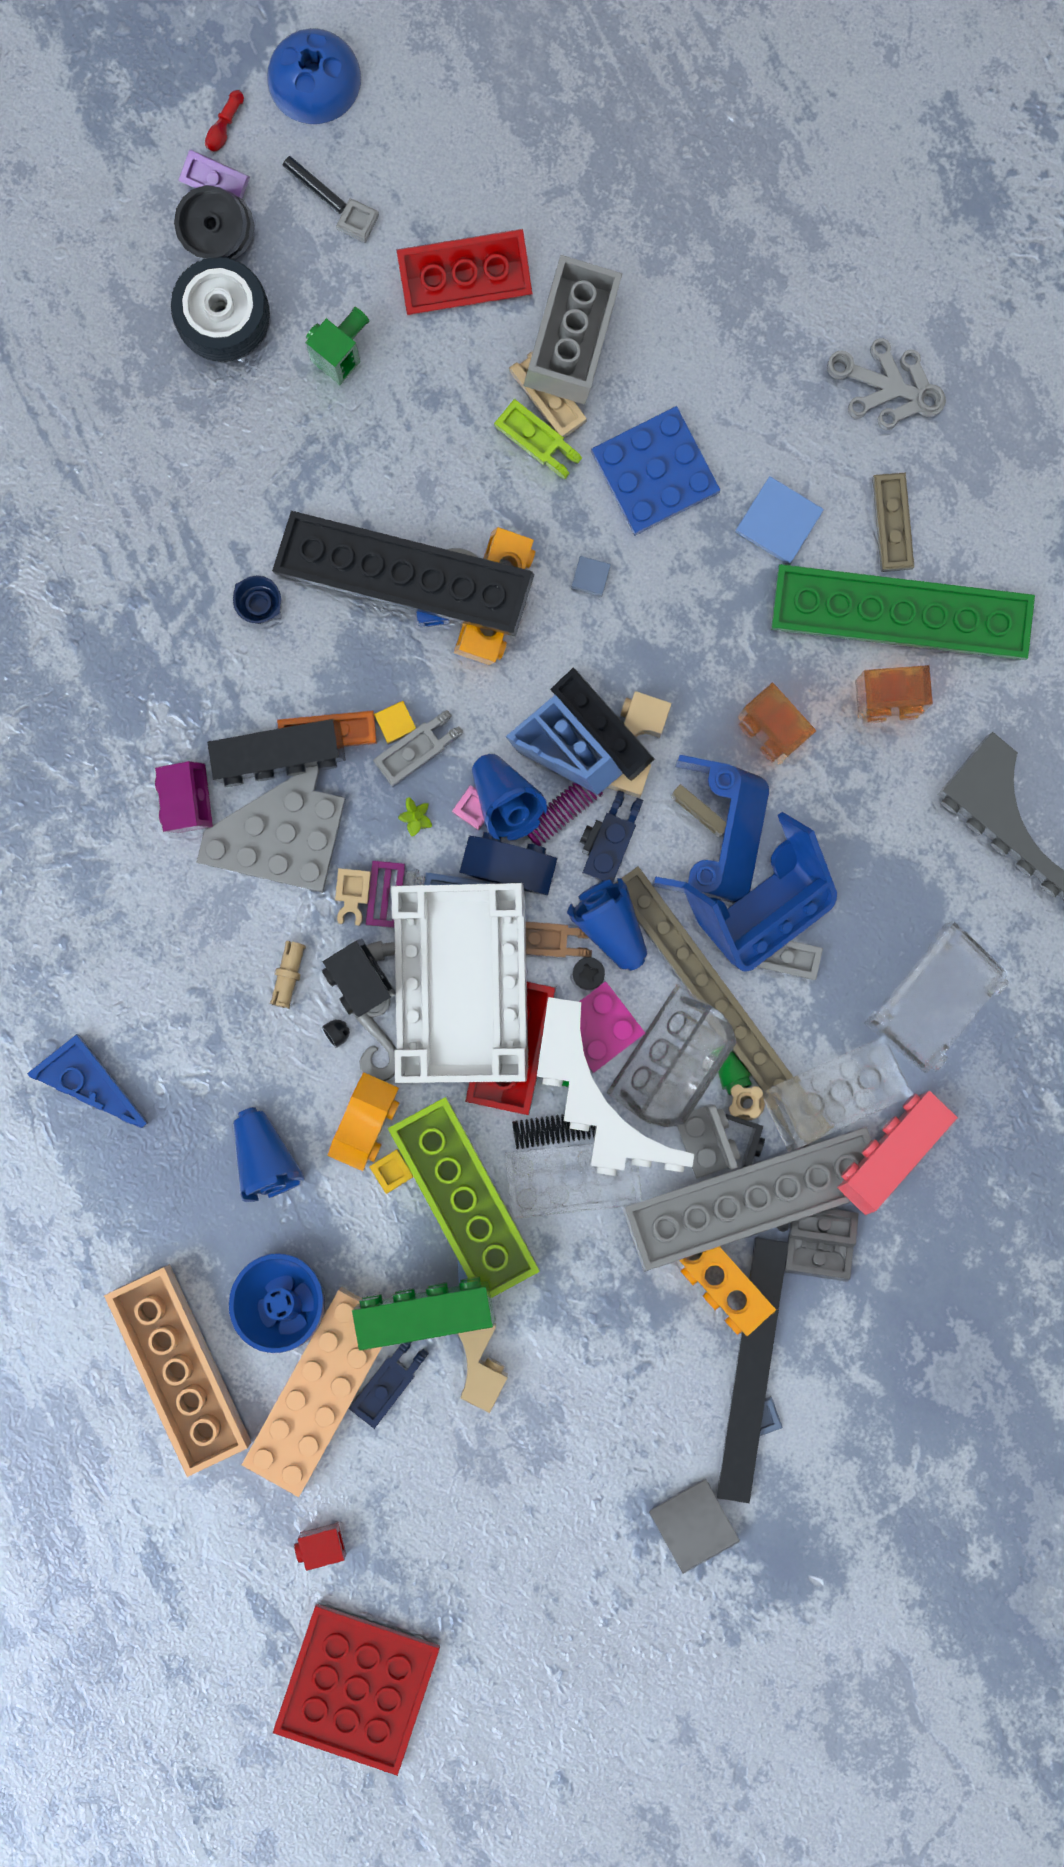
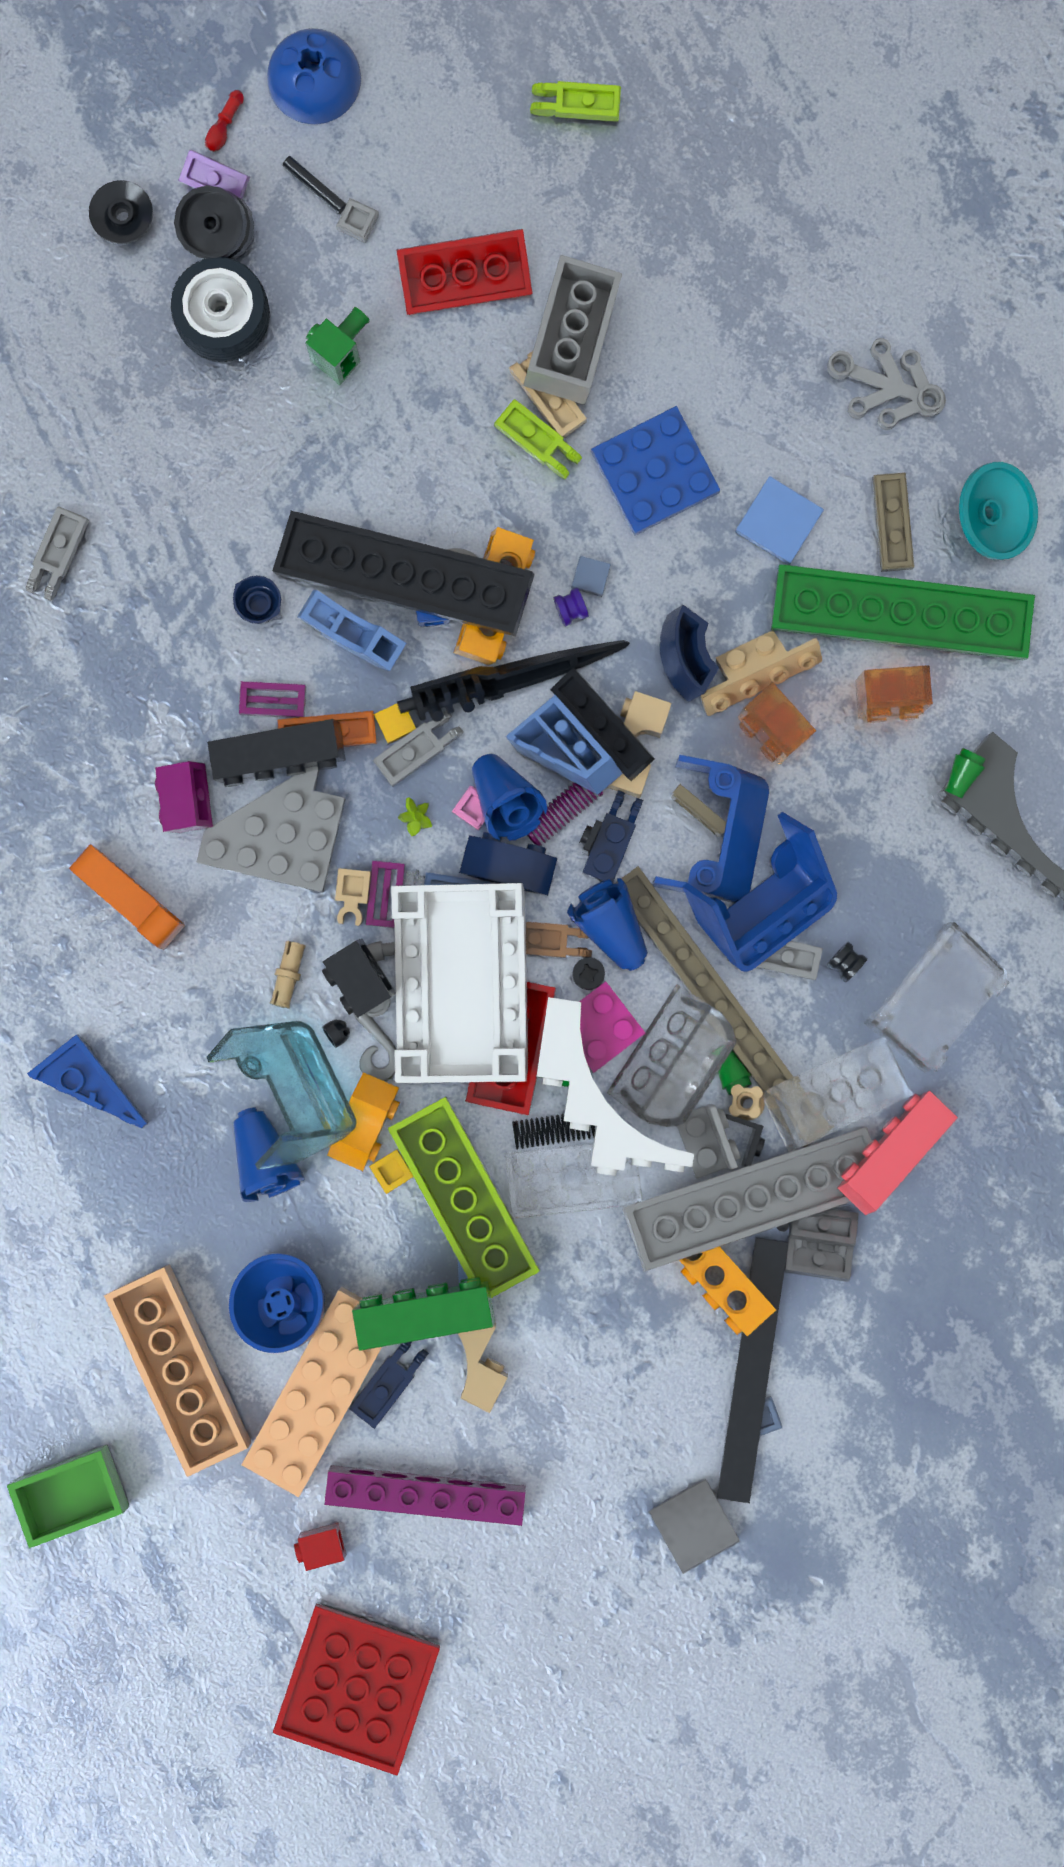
none -> bright green piece [7,1445,129,1549]
none -> light grey hinge [26,506,89,601]
none -> orange beam [69,844,185,950]
none -> black dish [89,180,153,244]
none -> clear light blue windscreen [206,1021,356,1170]
none -> magenta tile [239,681,306,718]
none -> medium blue arch [297,590,407,671]
none -> magenta brick [324,1465,526,1526]
none -> black piece [397,640,630,722]
none -> lime hinge [530,81,621,122]
none -> dark purple wheel [553,587,589,627]
none -> dark blue brick [660,605,720,702]
none -> tan bracket [701,630,822,716]
none -> black wheel [827,942,867,983]
none -> green cone [945,748,986,799]
none -> teal dish [959,462,1038,560]

